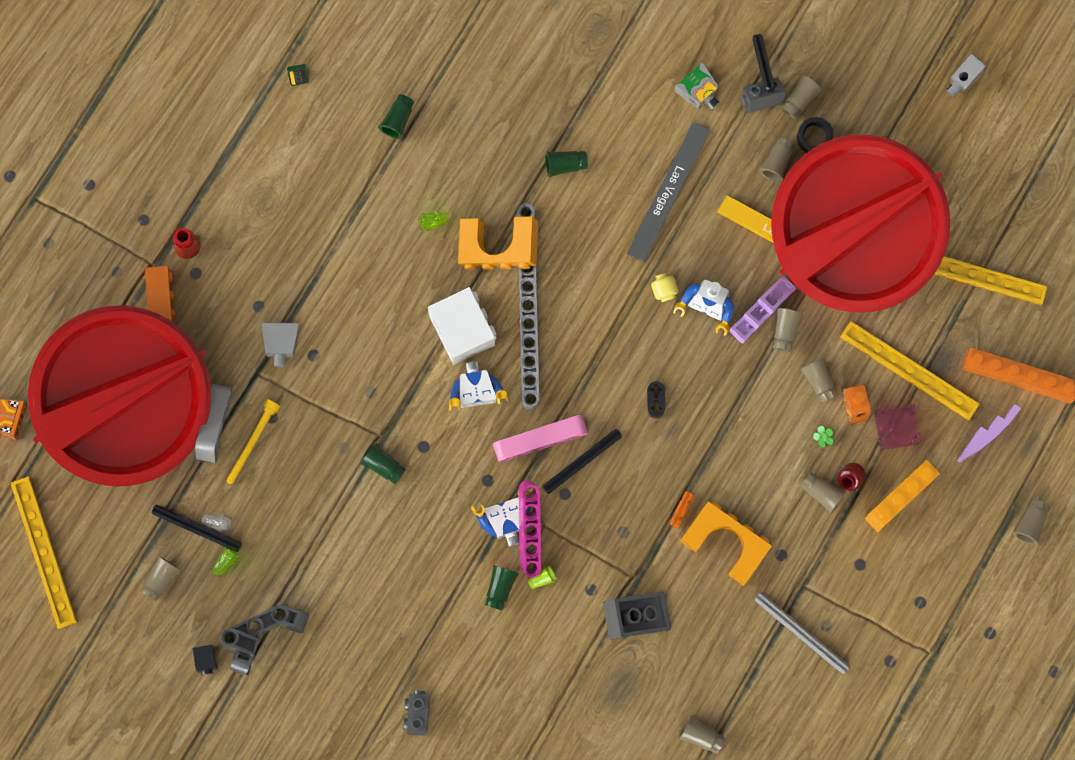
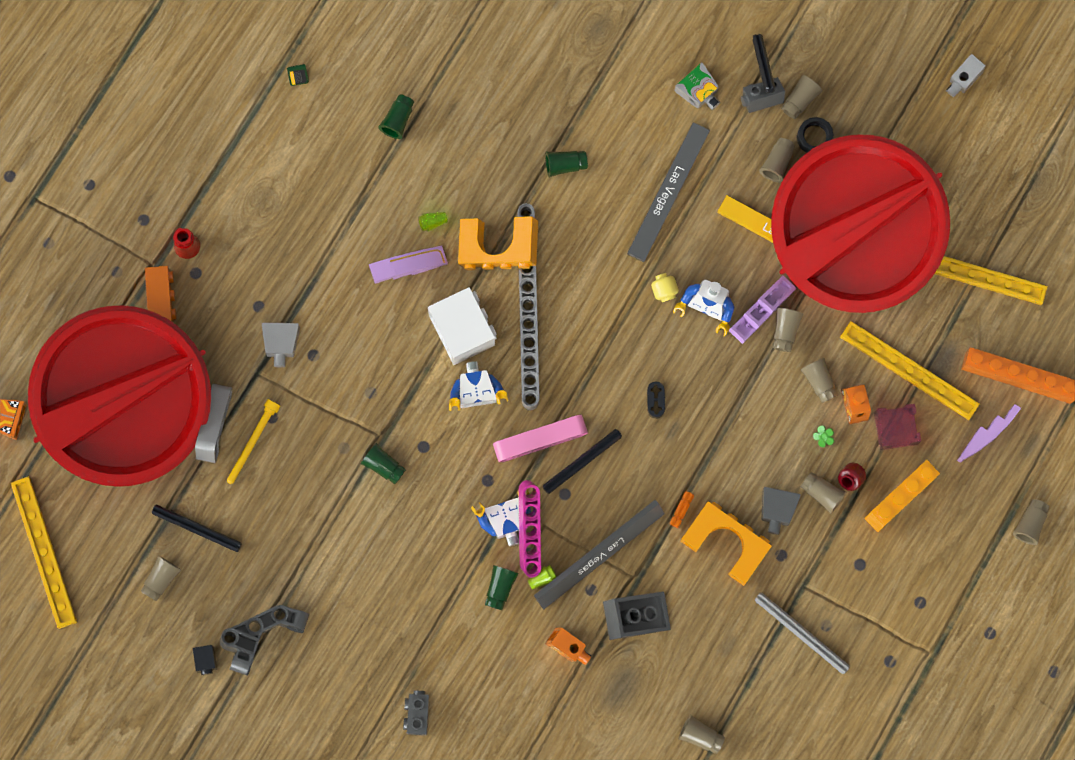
clear cone [202,513,232,533] -> none
clear neon green cone [211,548,239,577] -> none
none -> lavender slope [369,246,448,284]
none -> dark grey tile [534,500,664,610]
none -> orange torso [545,627,592,665]
none -> dark grey torso [761,487,801,535]

